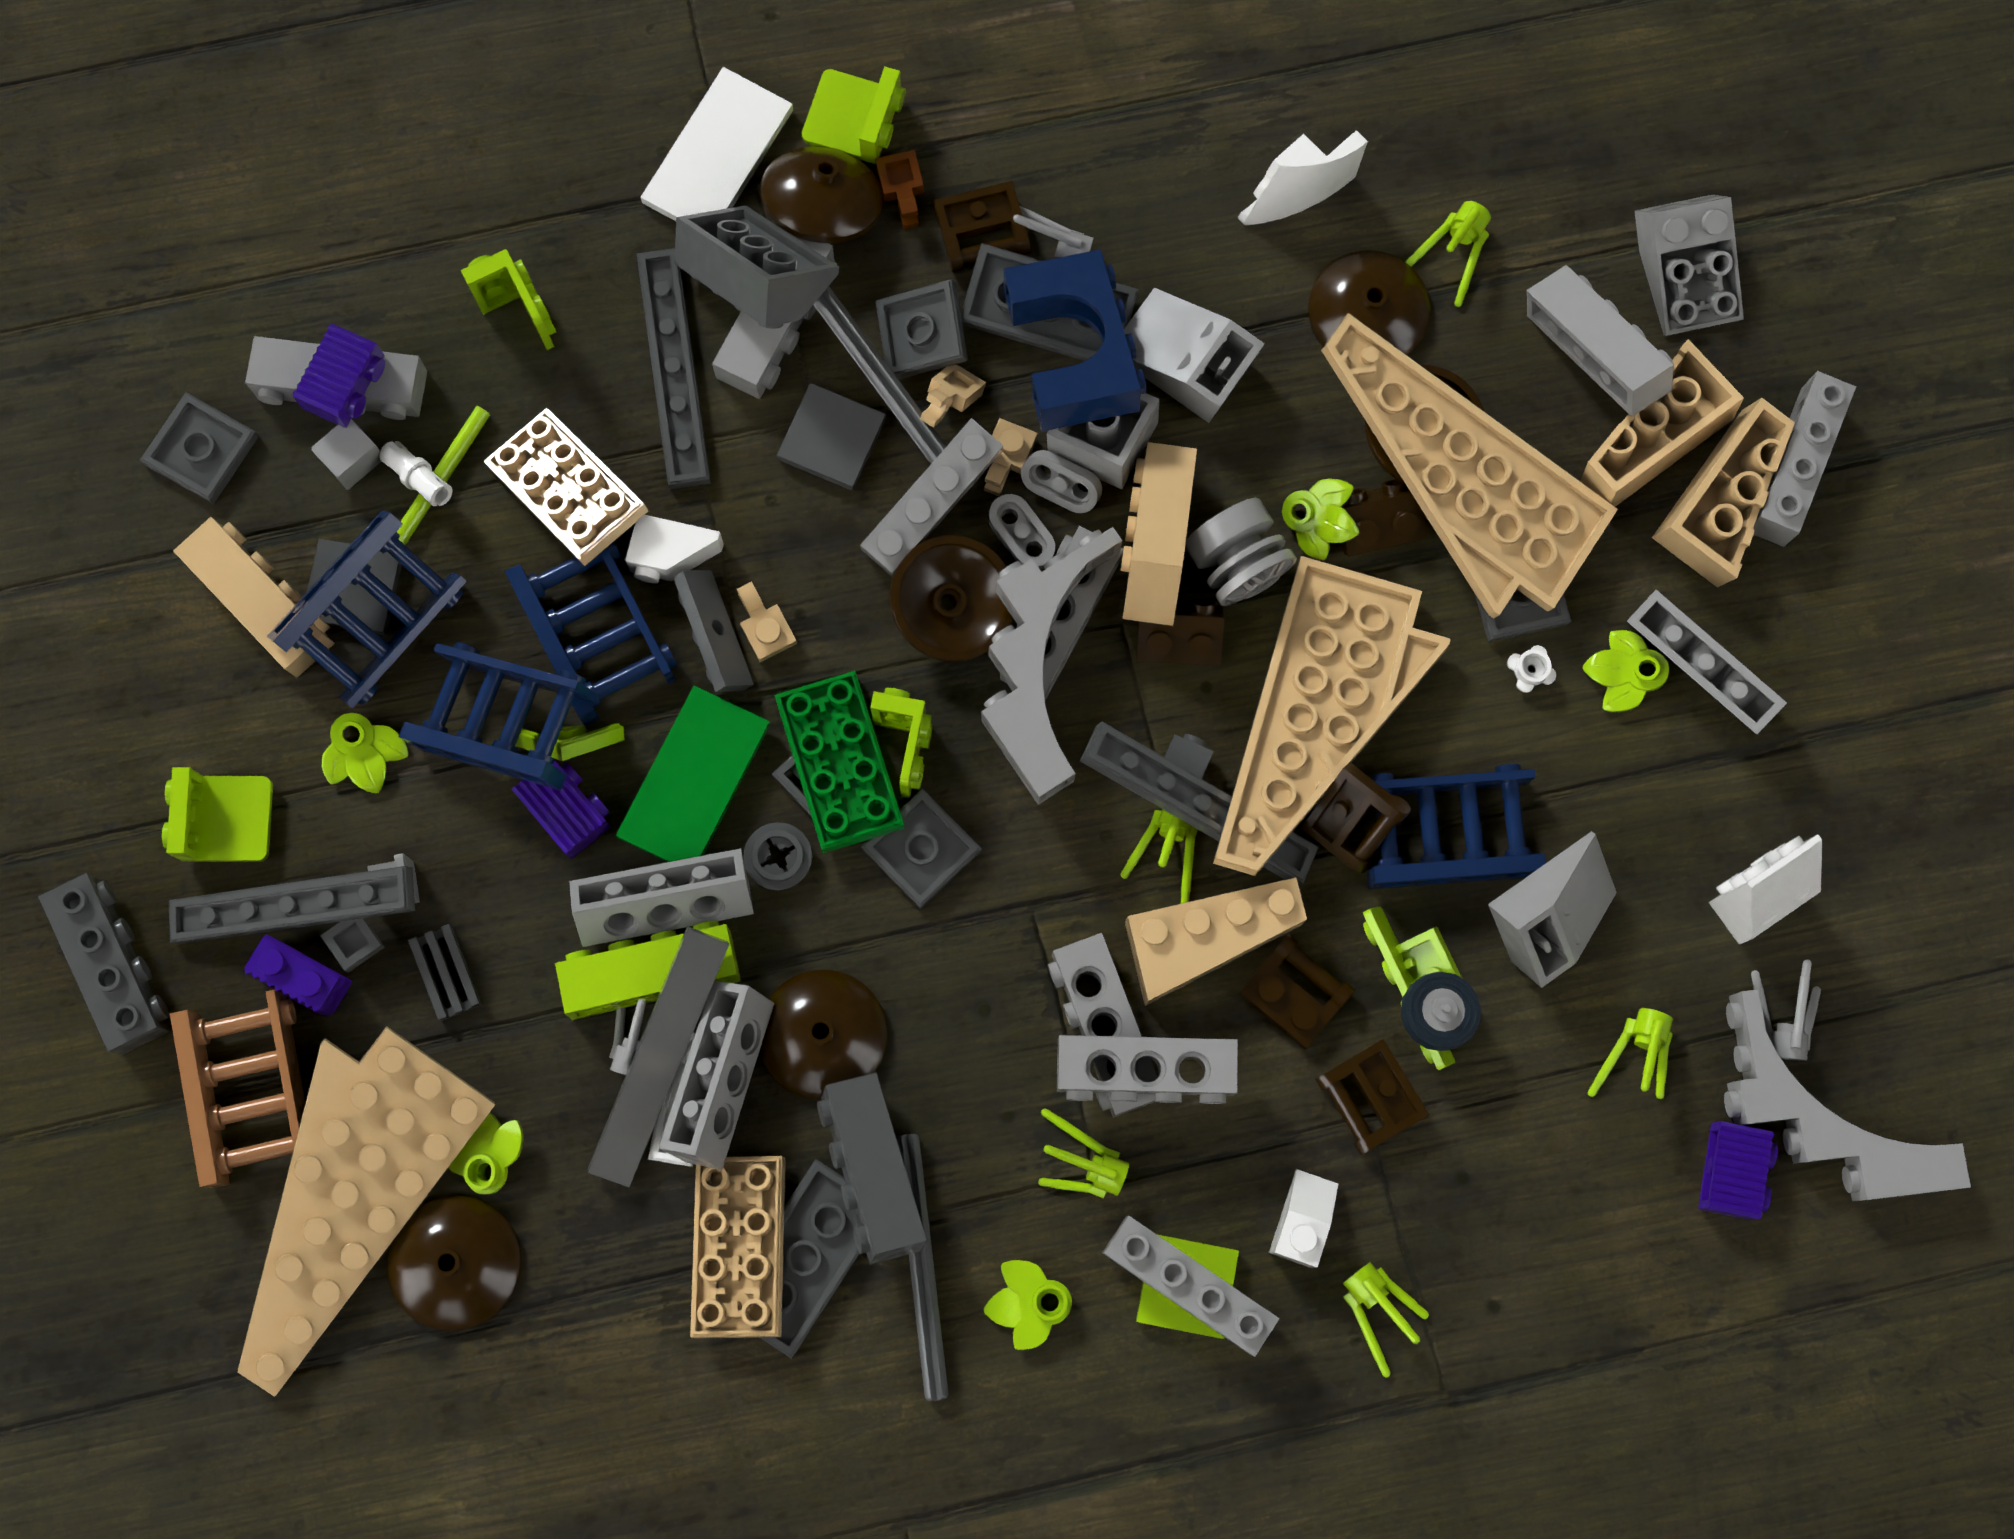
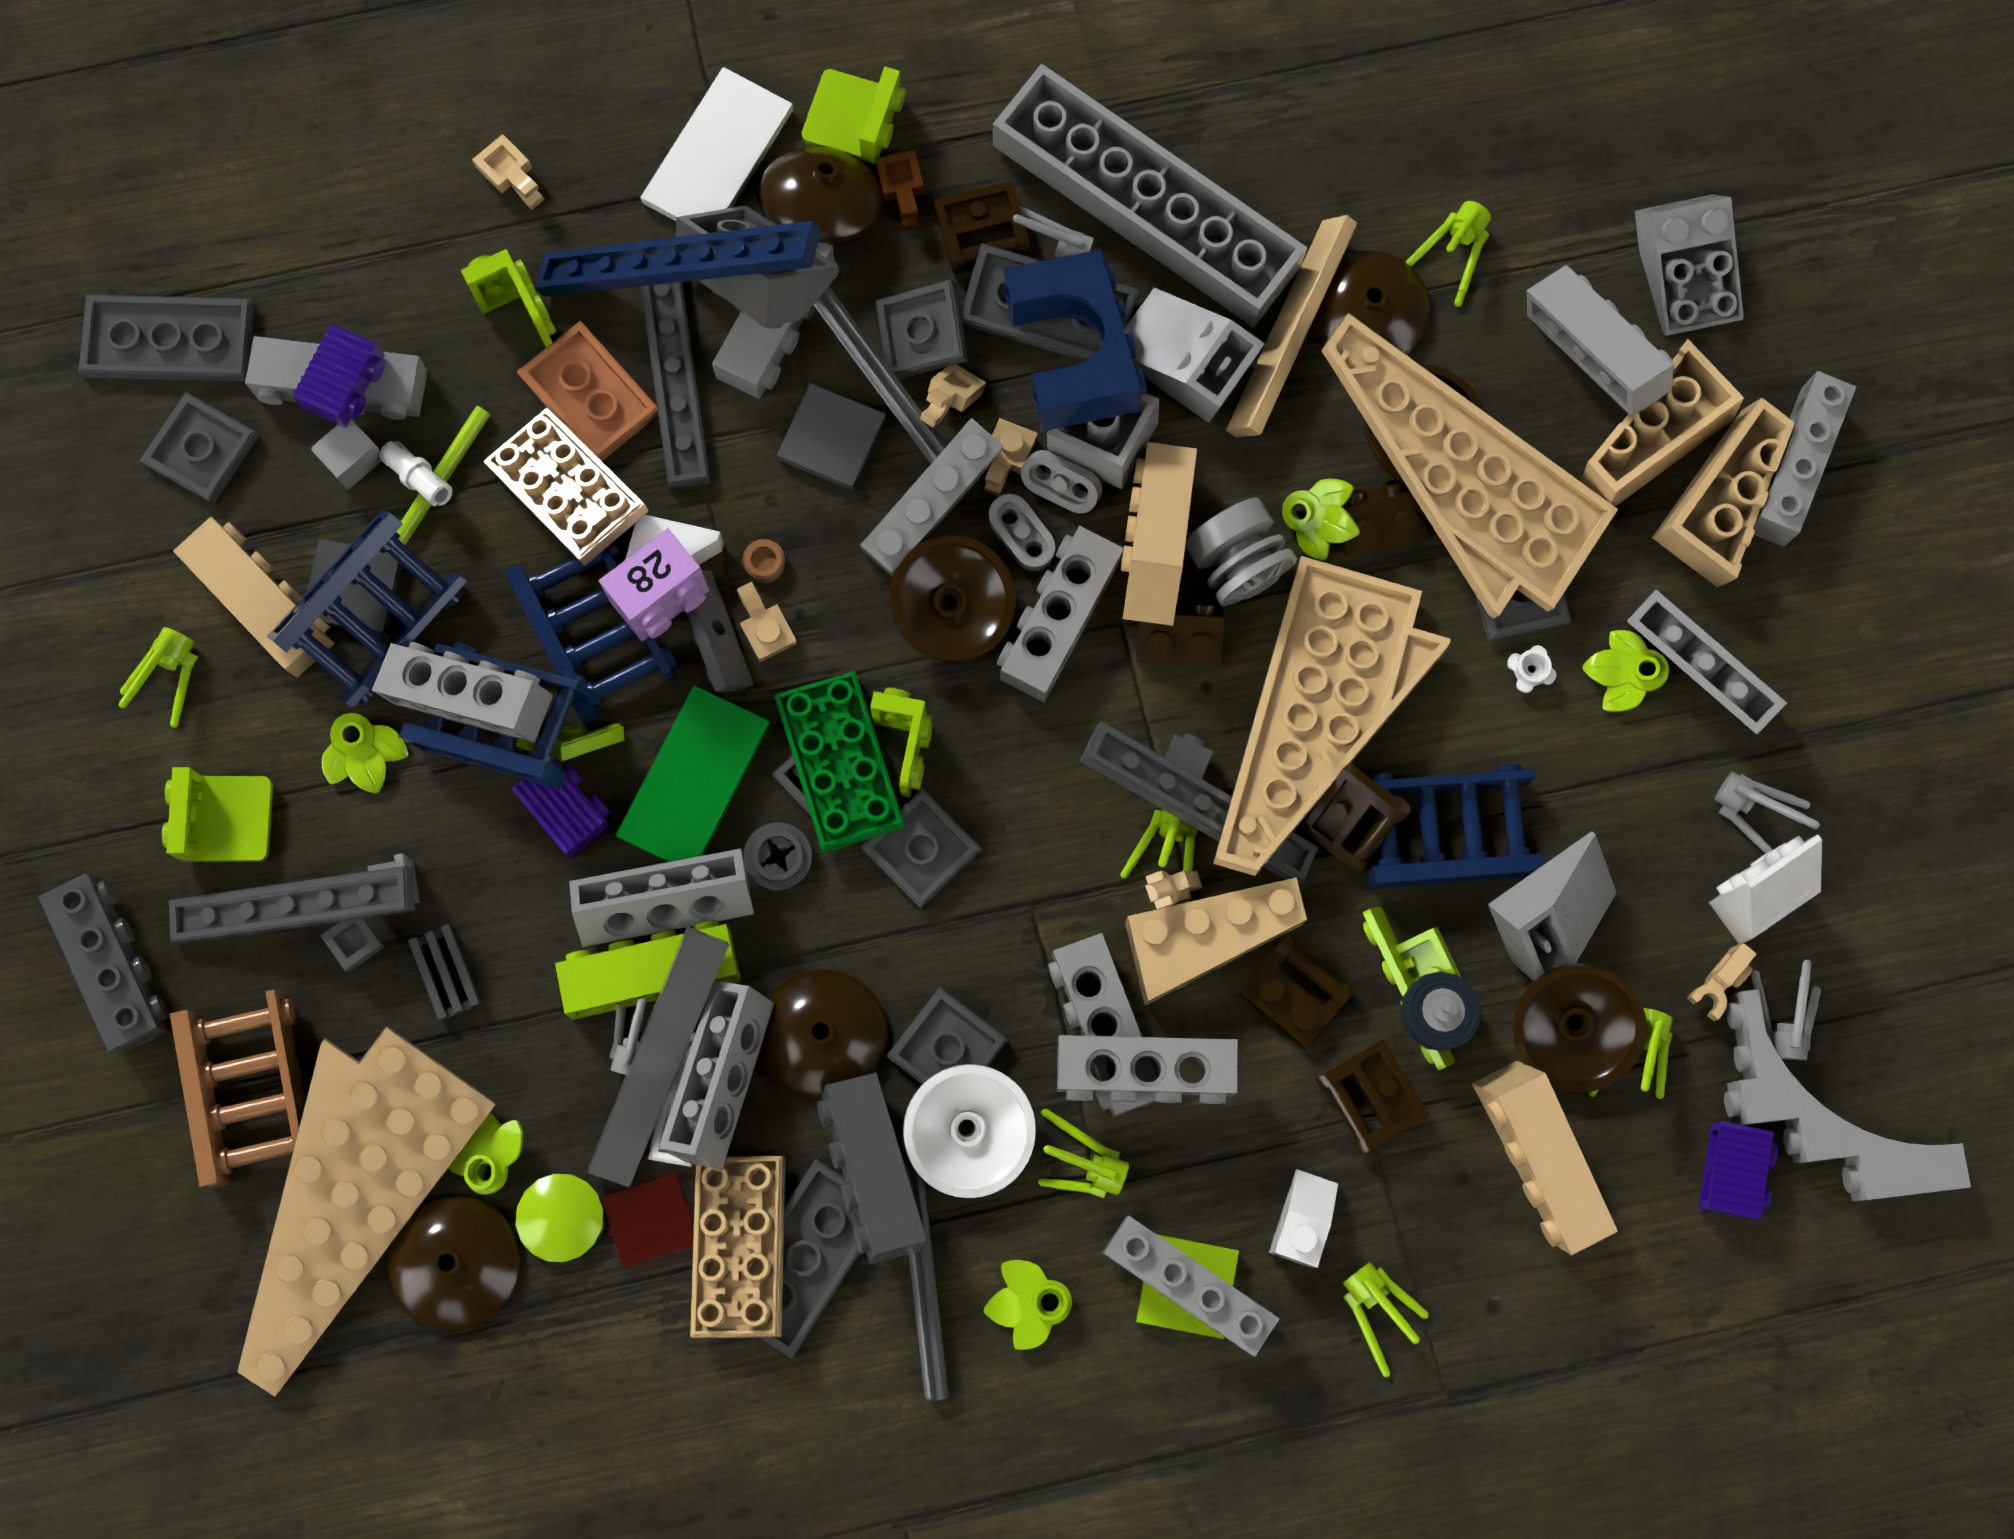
dark purple brick [244,934,352,1017] -> none
light grey arch [981,527,1122,805] -> none
white slope [1238,130,1368,225] -> none
none -> dark grey tile [78,295,255,382]
none -> lime plant [119,627,198,728]
none -> light grey brick [372,642,553,743]
none -> tan plate [472,134,544,210]
none -> lime dish [515,1174,604,1262]
none -> nougat tile [517,320,659,462]
none -> dark blue plate [534,221,822,297]
none -> lavender brick [598,528,709,642]
none -> clear red piece [602,1173,694,1268]
none -> medium nougat tile [743,539,786,583]
none -> dark grey tile [887,987,1008,1084]
none -> white dish [903,1064,1036,1198]
none -> light grey brick [992,63,1307,328]
none -> tan plate [1145,870,1202,909]
none -> tan tile [1226,215,1357,438]
none -> tan wedge [1472,1061,1618,1255]
none -> dark brown dish [1513,963,1647,1093]
none -> tan plate [1686,943,1756,1021]
none -> light grey plant [1714,771,1820,854]

